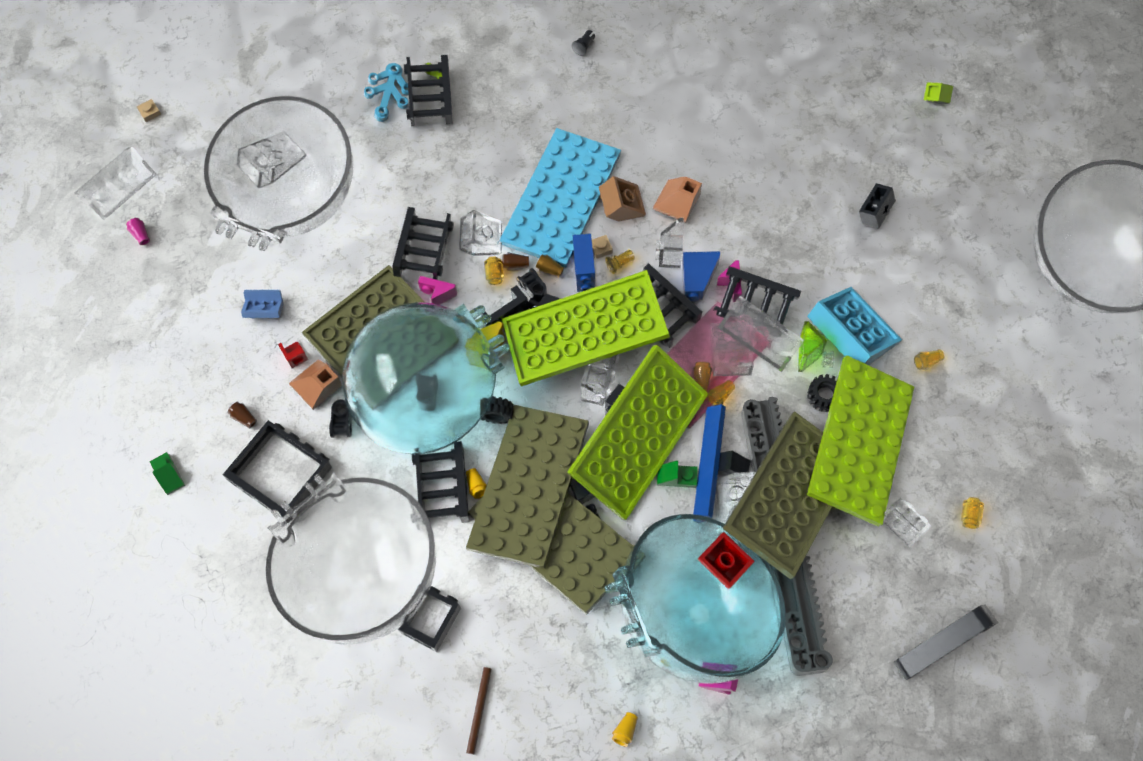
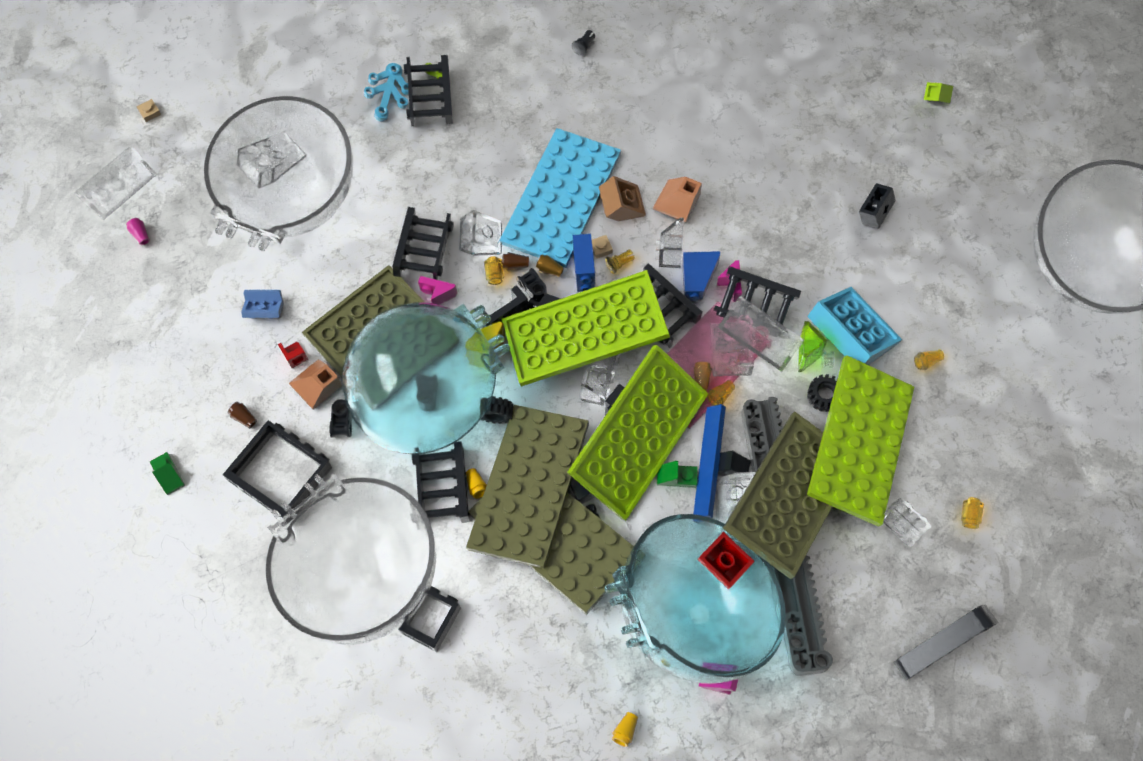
reddish brown bar [466,667,492,755] -> none

